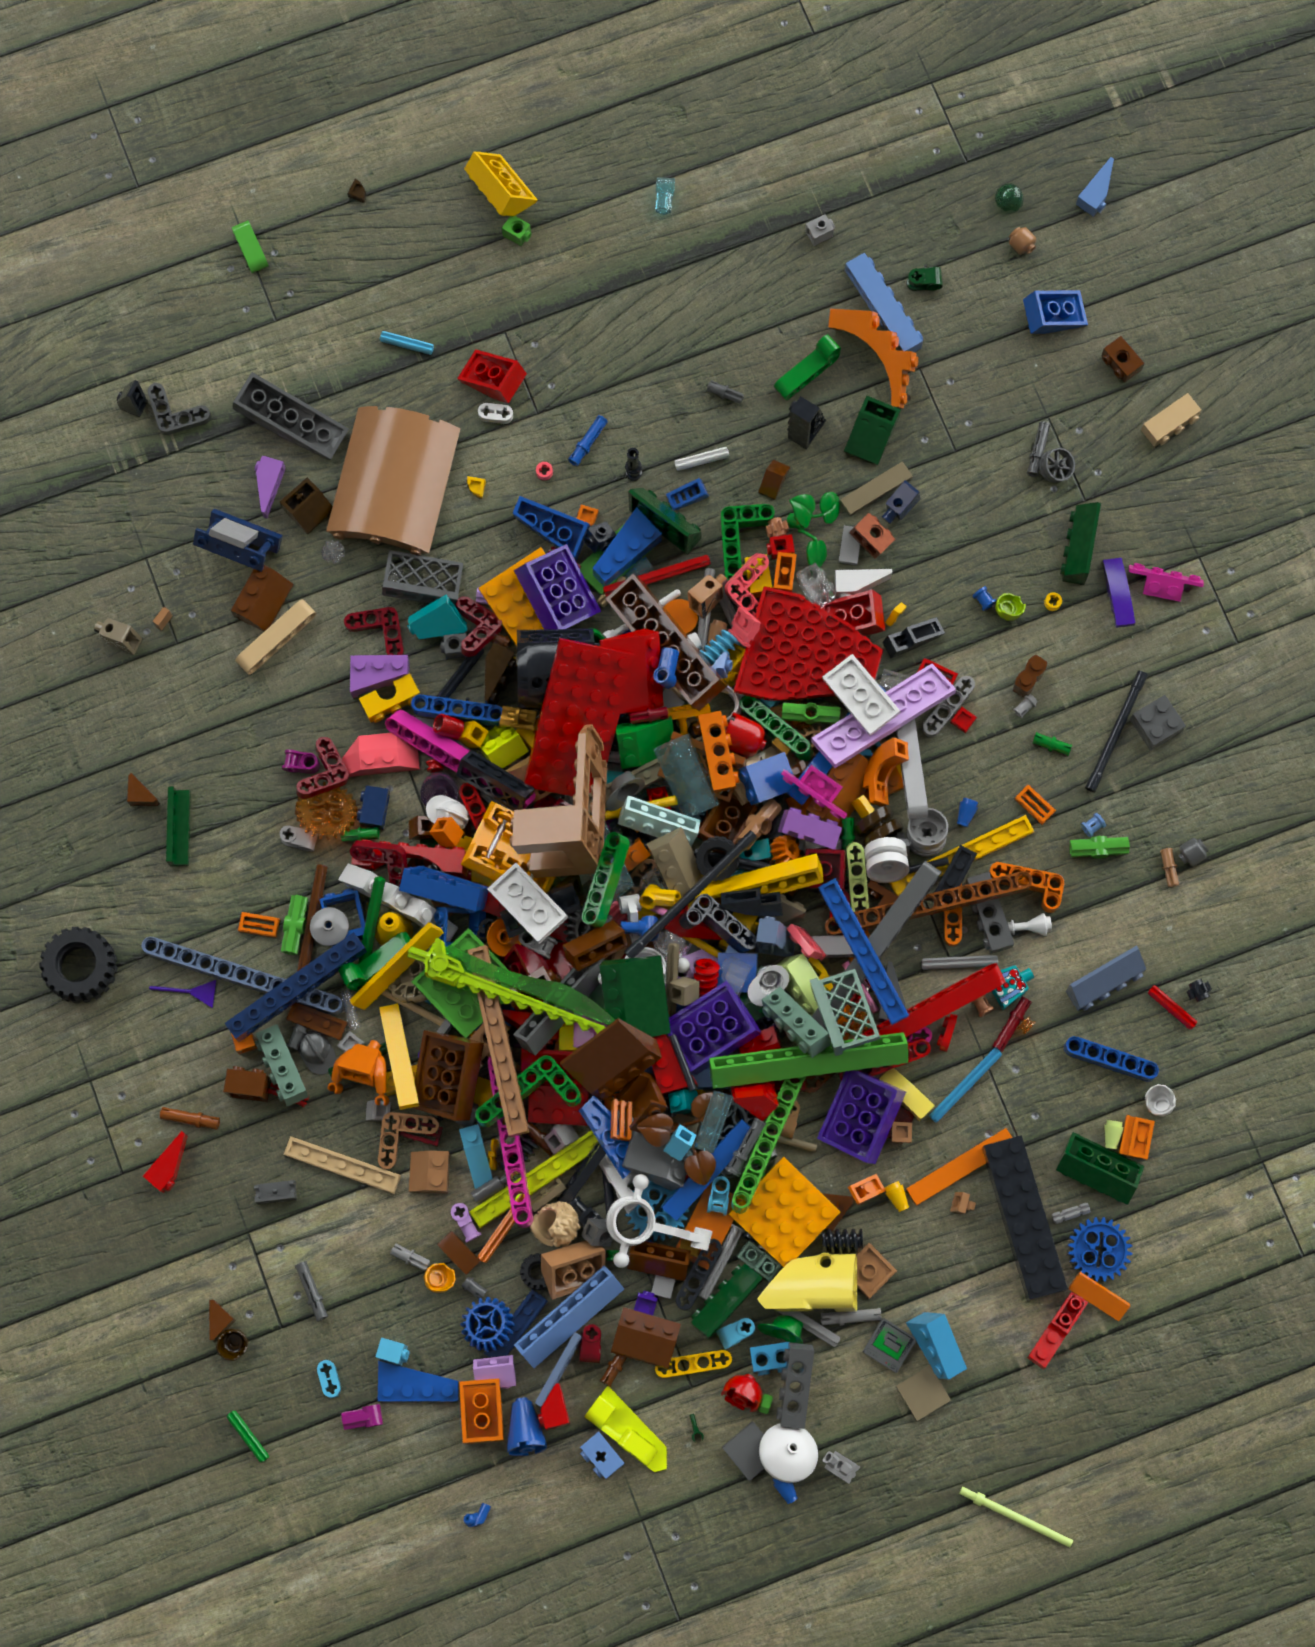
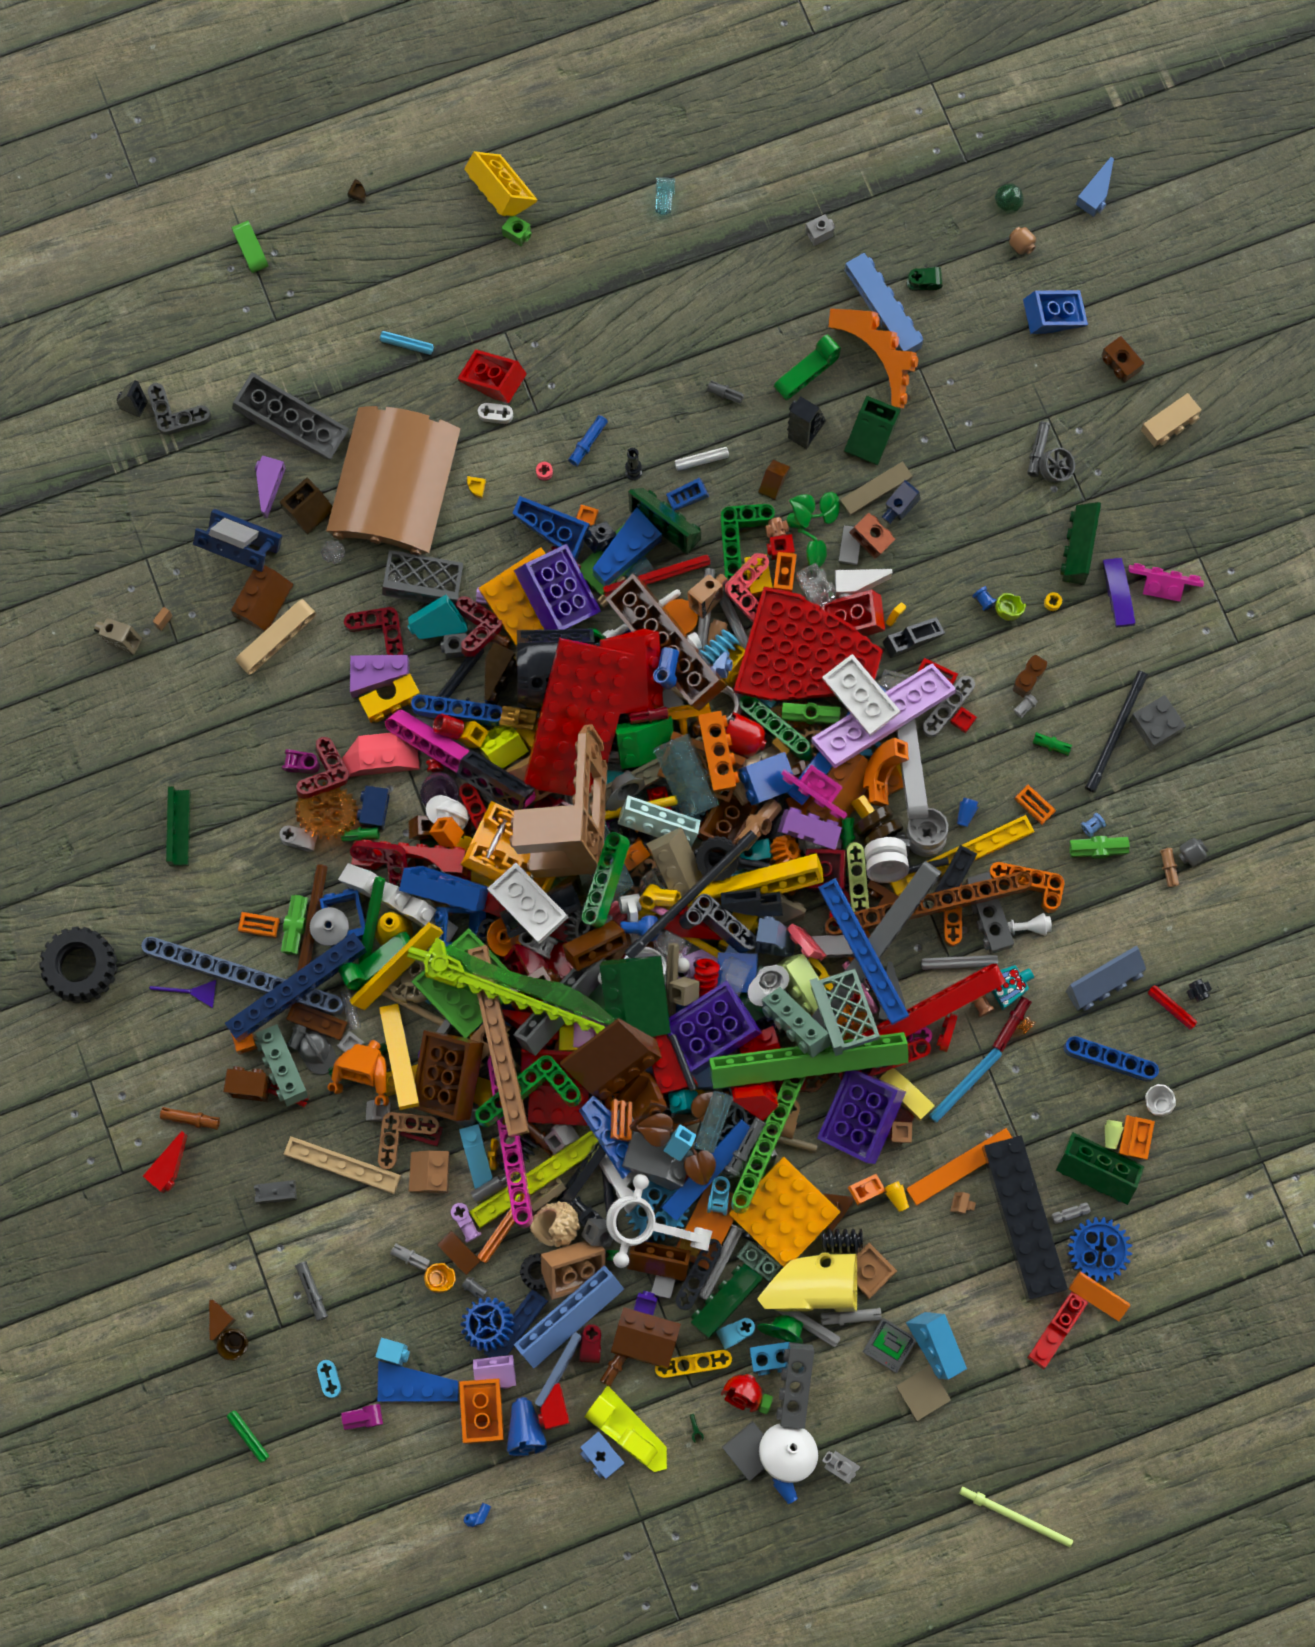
reddish brown slope [127,773,160,806] -> none
coral plate [728,607,761,648] -> none

